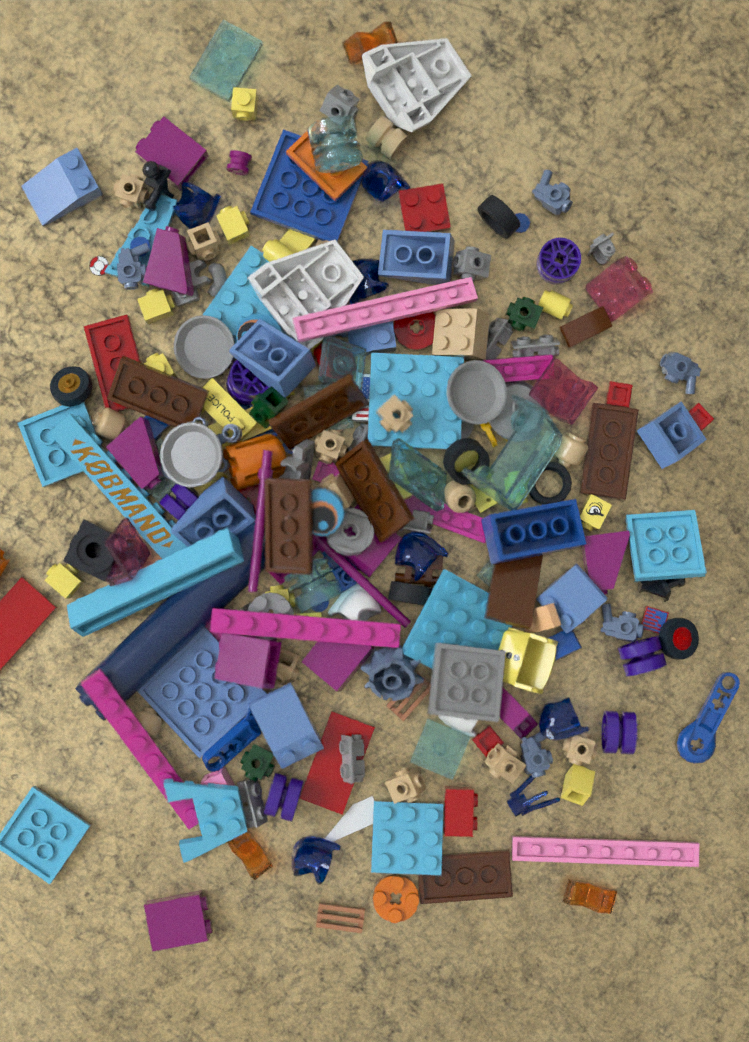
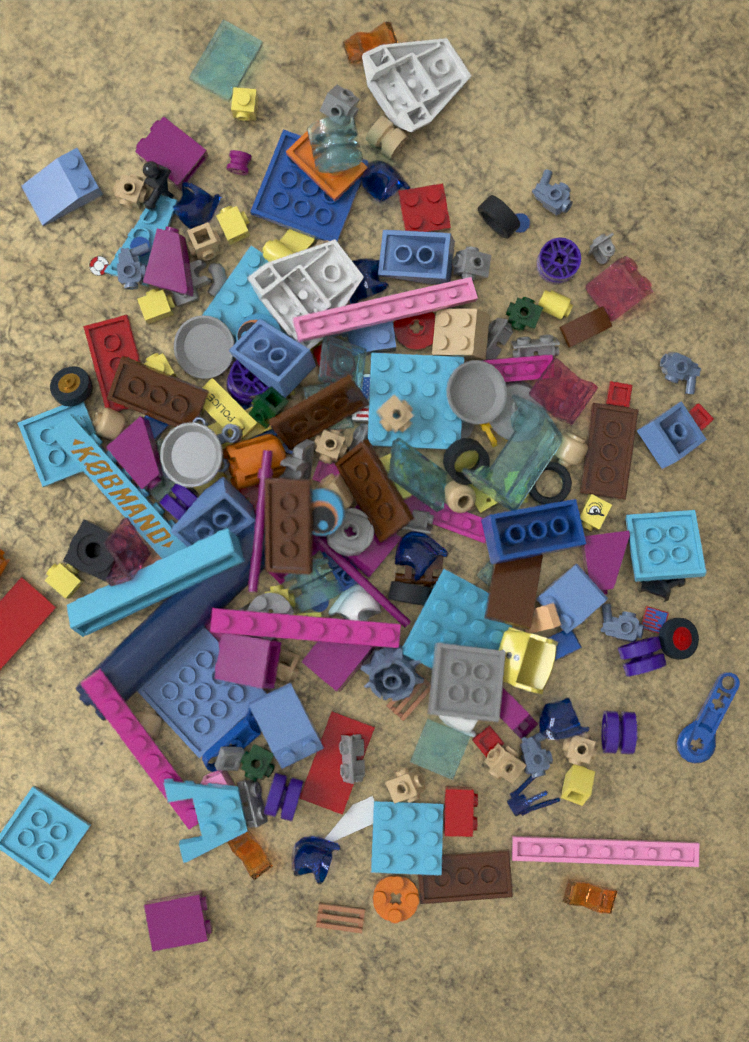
none -> light grey tile [214,747,245,771]

